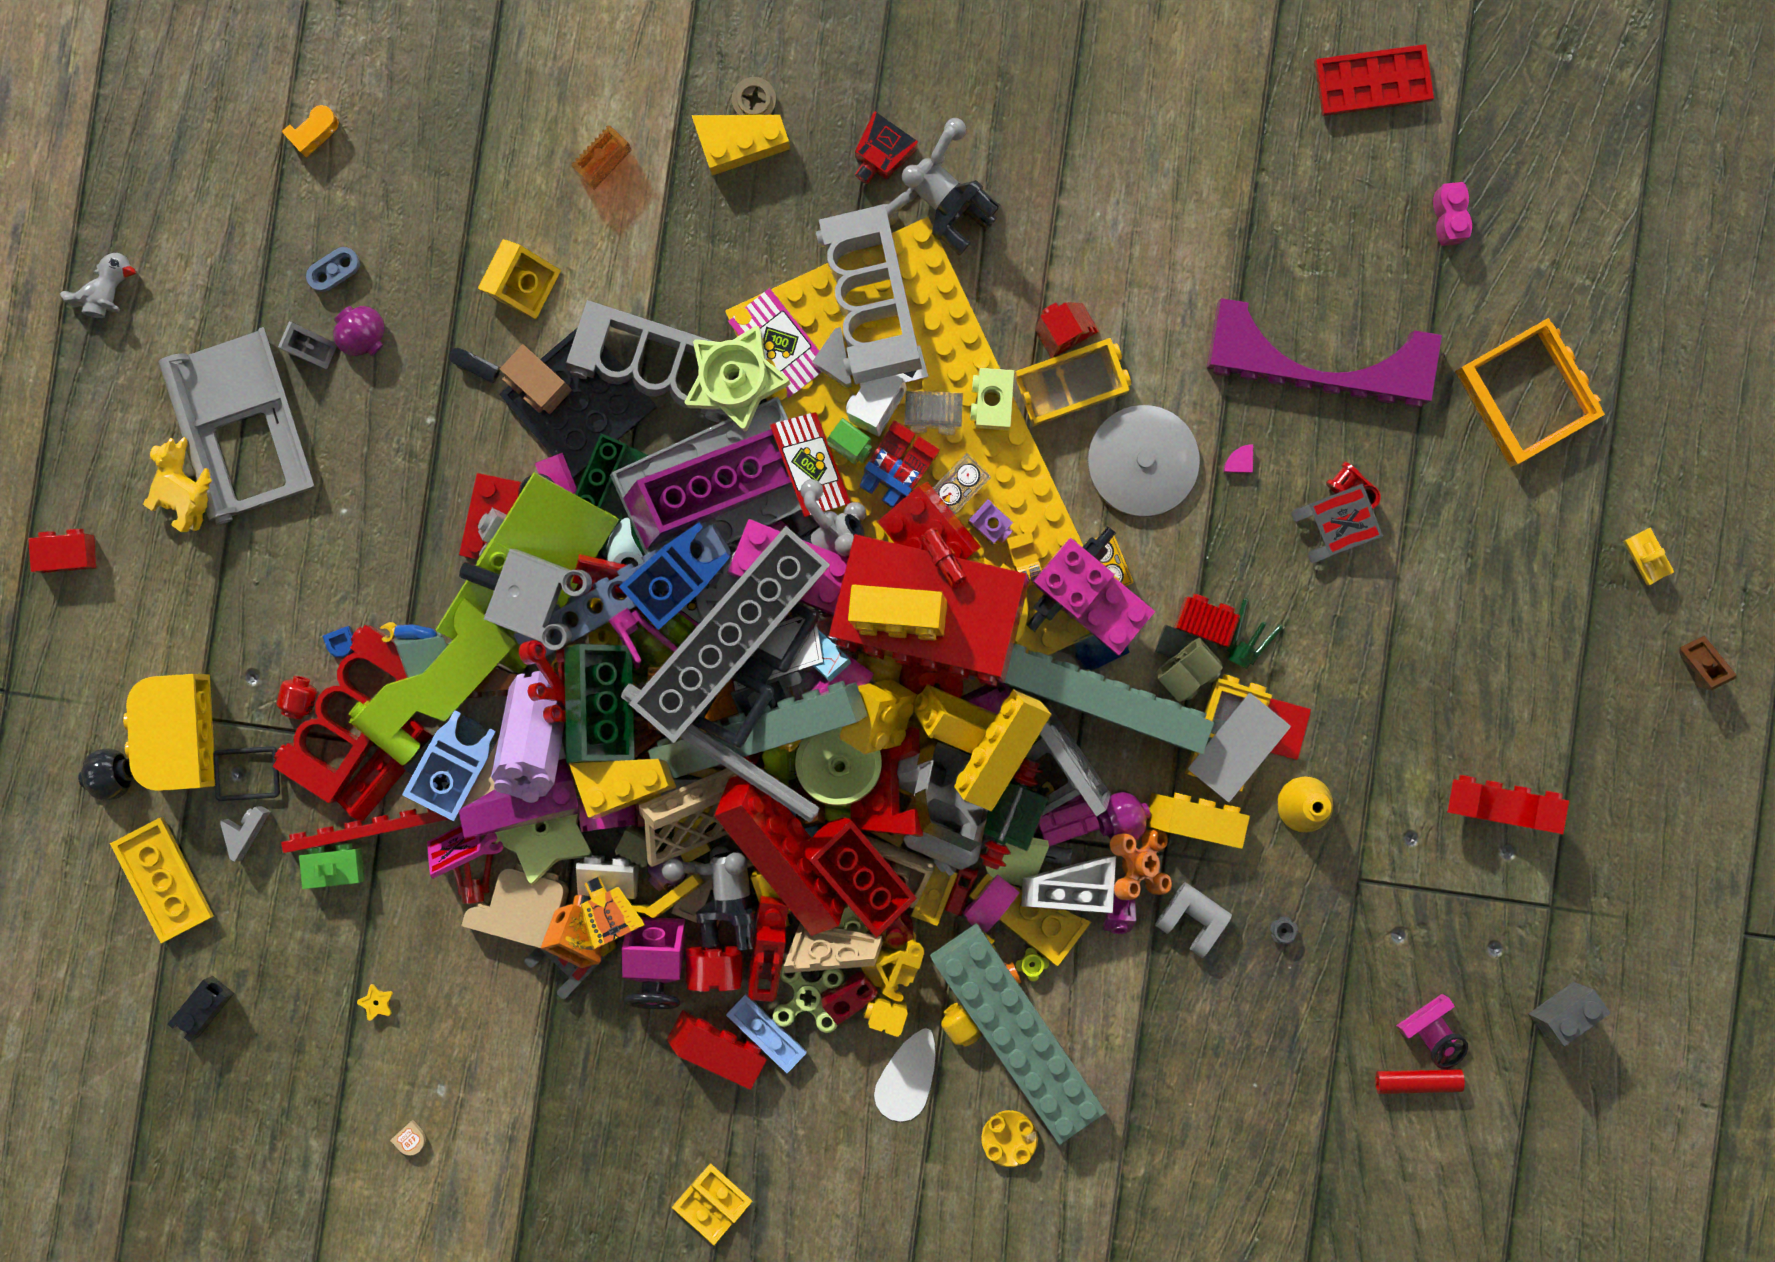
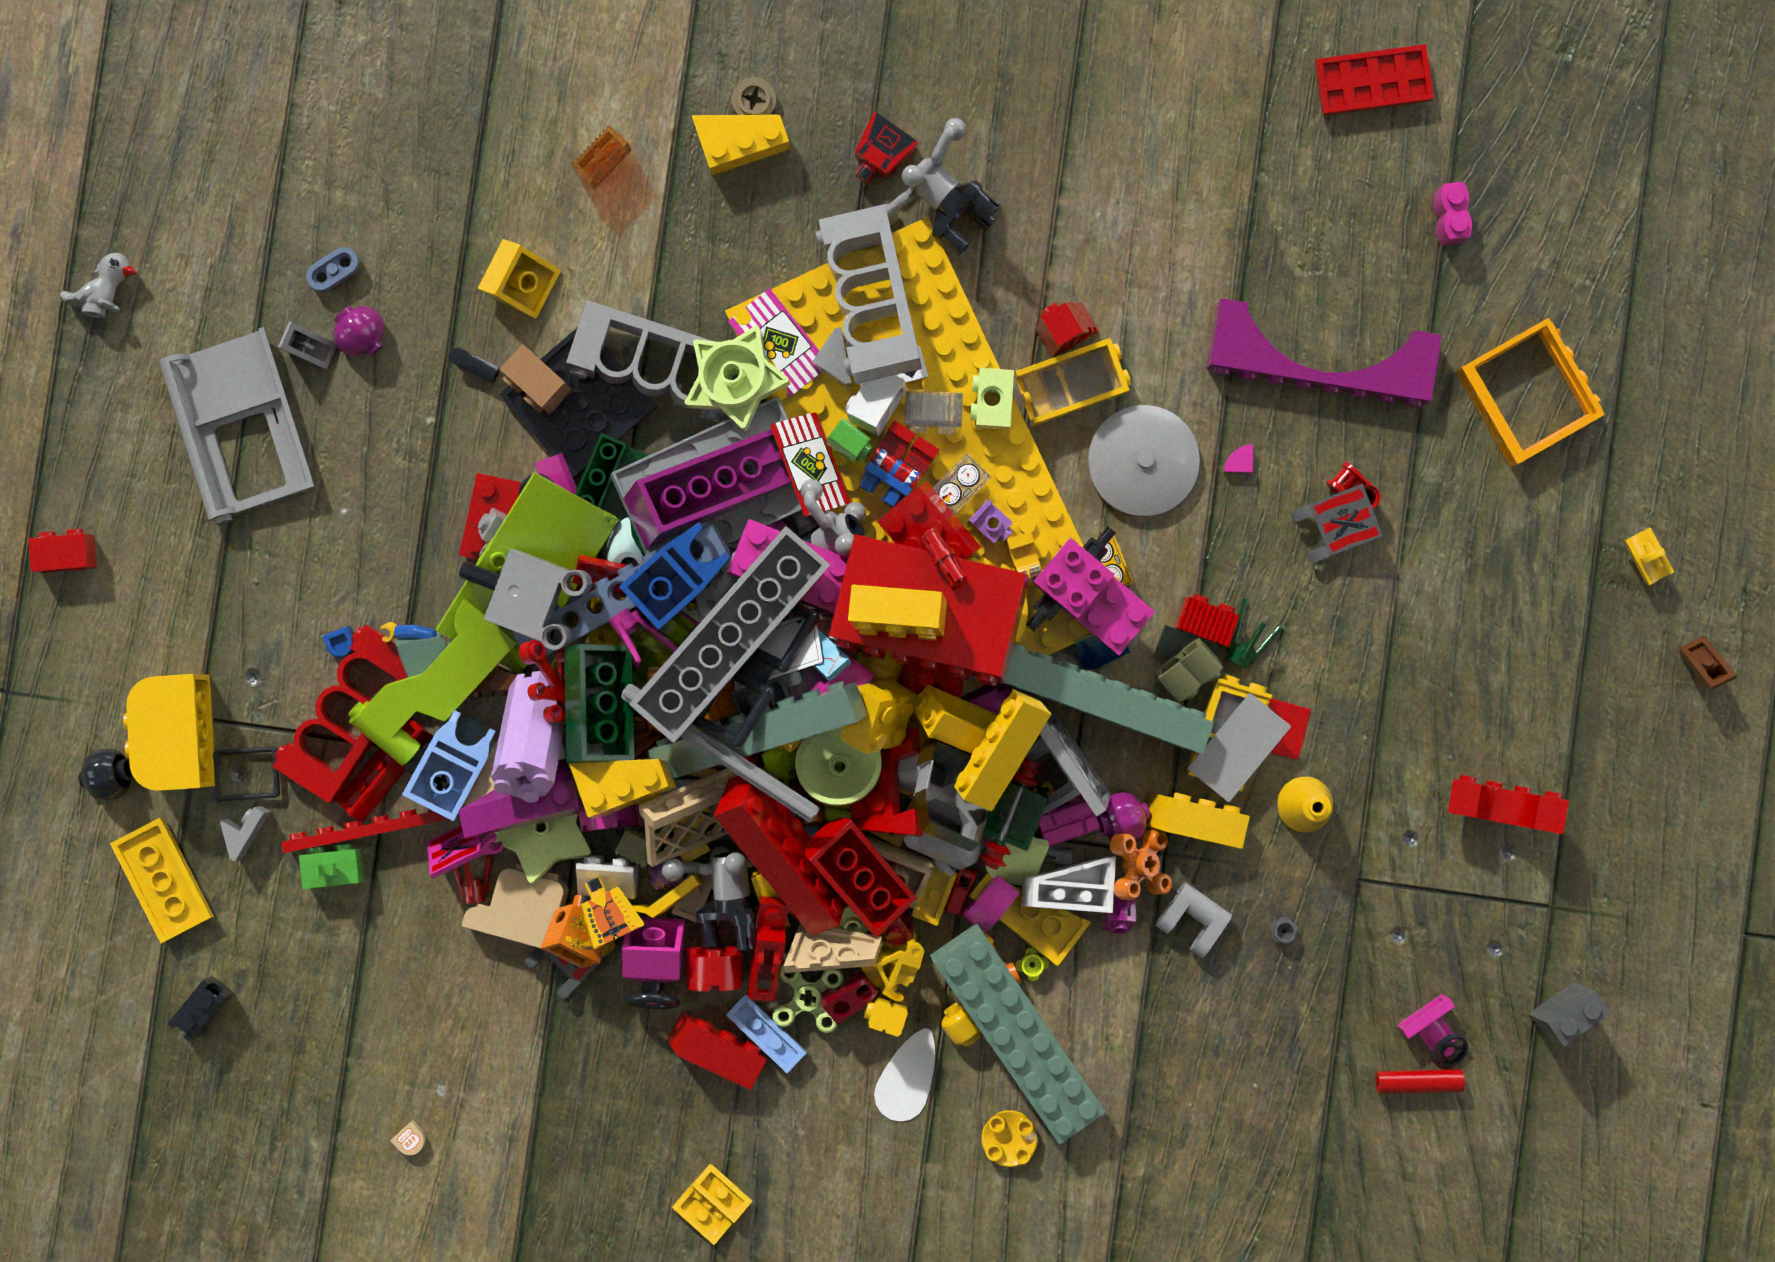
yellow animal [143,437,212,532] -> none
red head [276,676,317,719] -> none
light orange leg [282,105,339,158] -> none
yellow plate [357,984,393,1021] -> none

